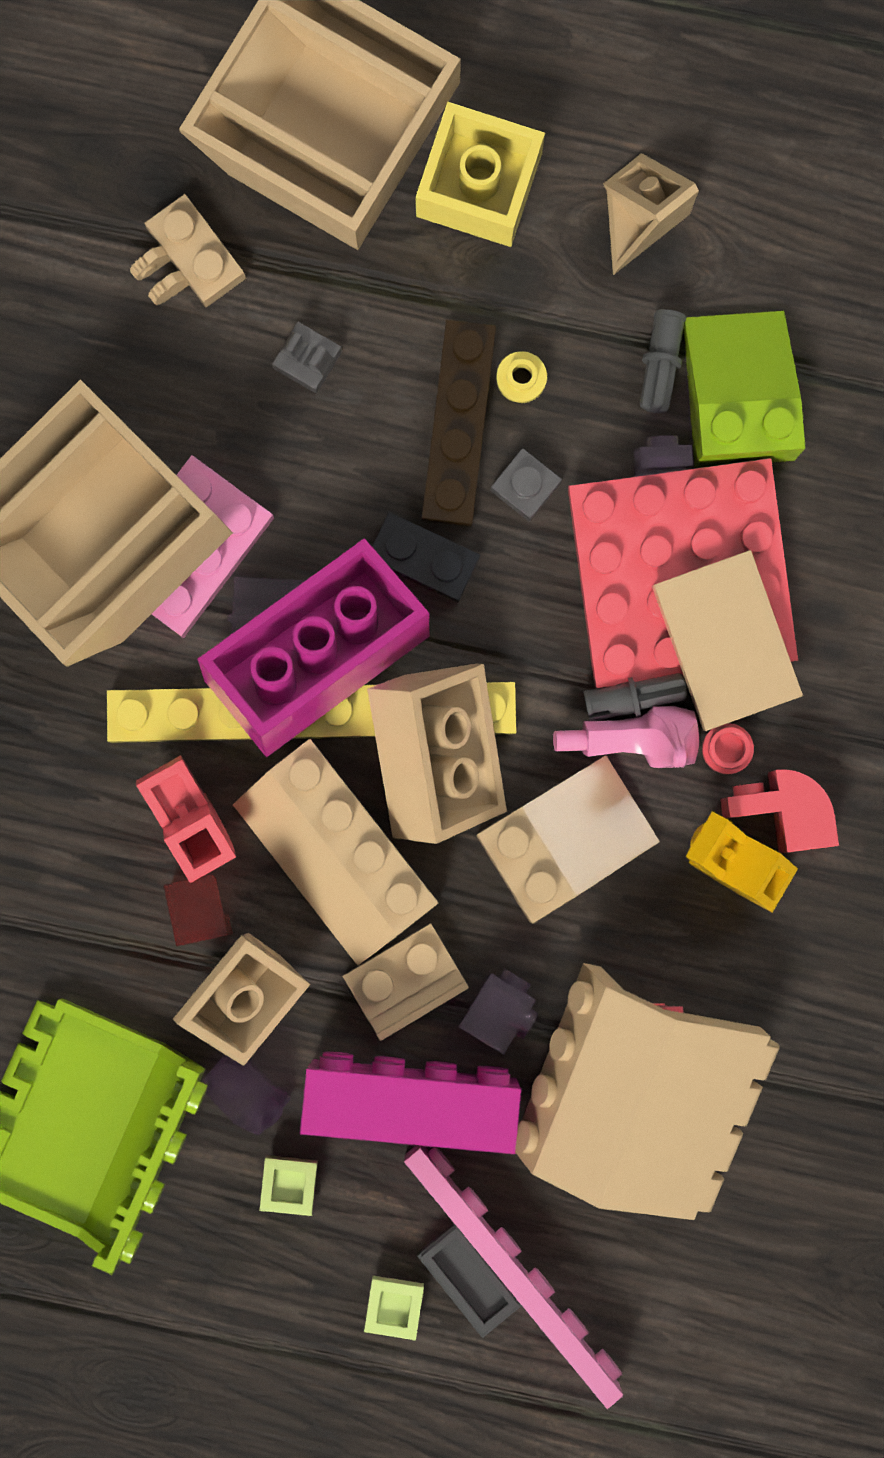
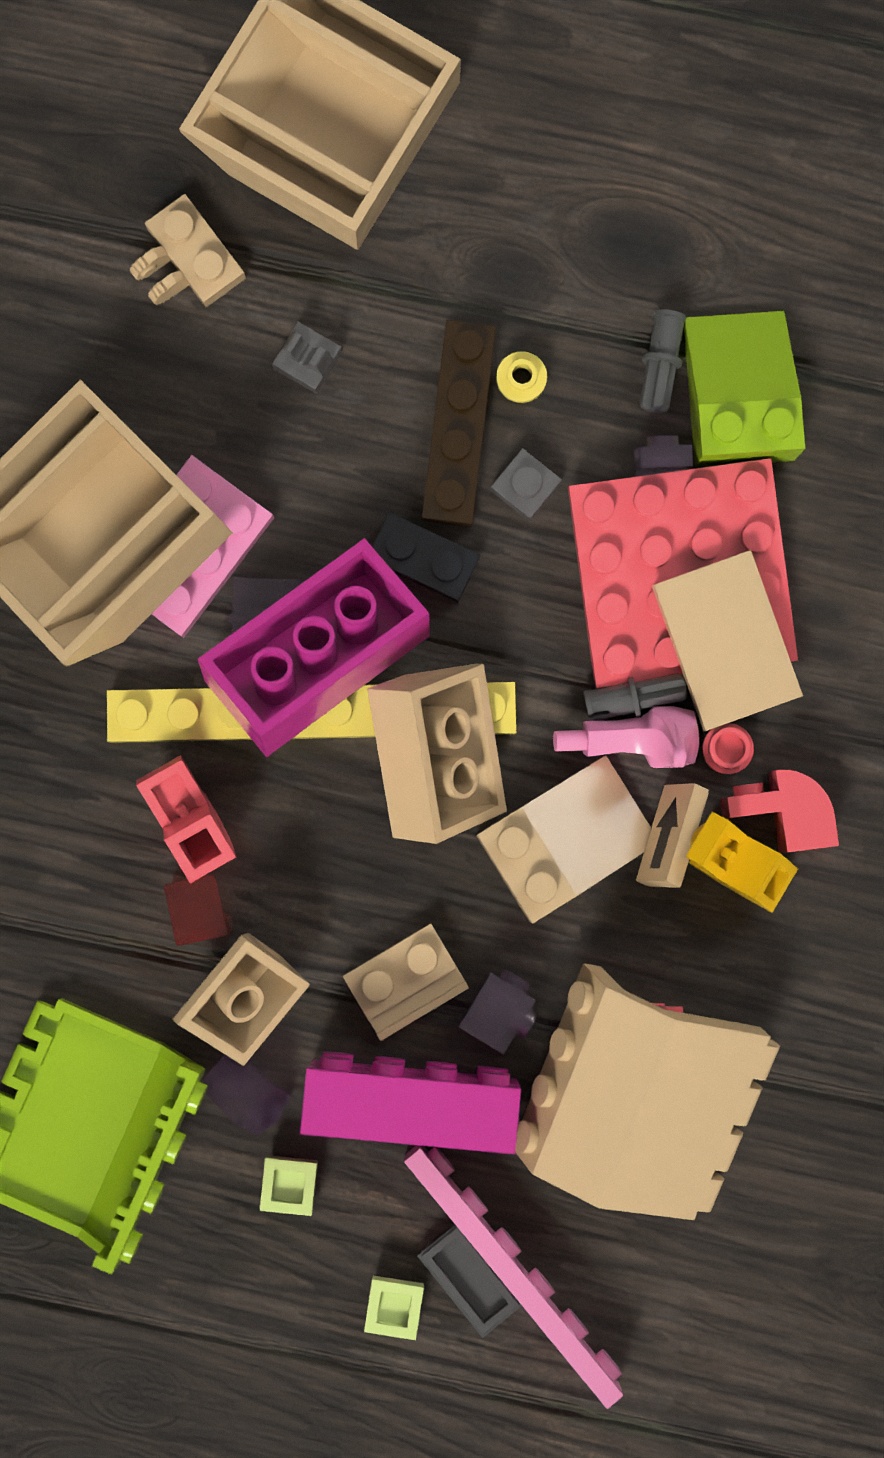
tan slope [233,739,439,966] -> none
light yellow brick [416,102,545,247] -> none
tan slope [603,153,699,275] -> none
none -> tan tile [636,783,709,887]

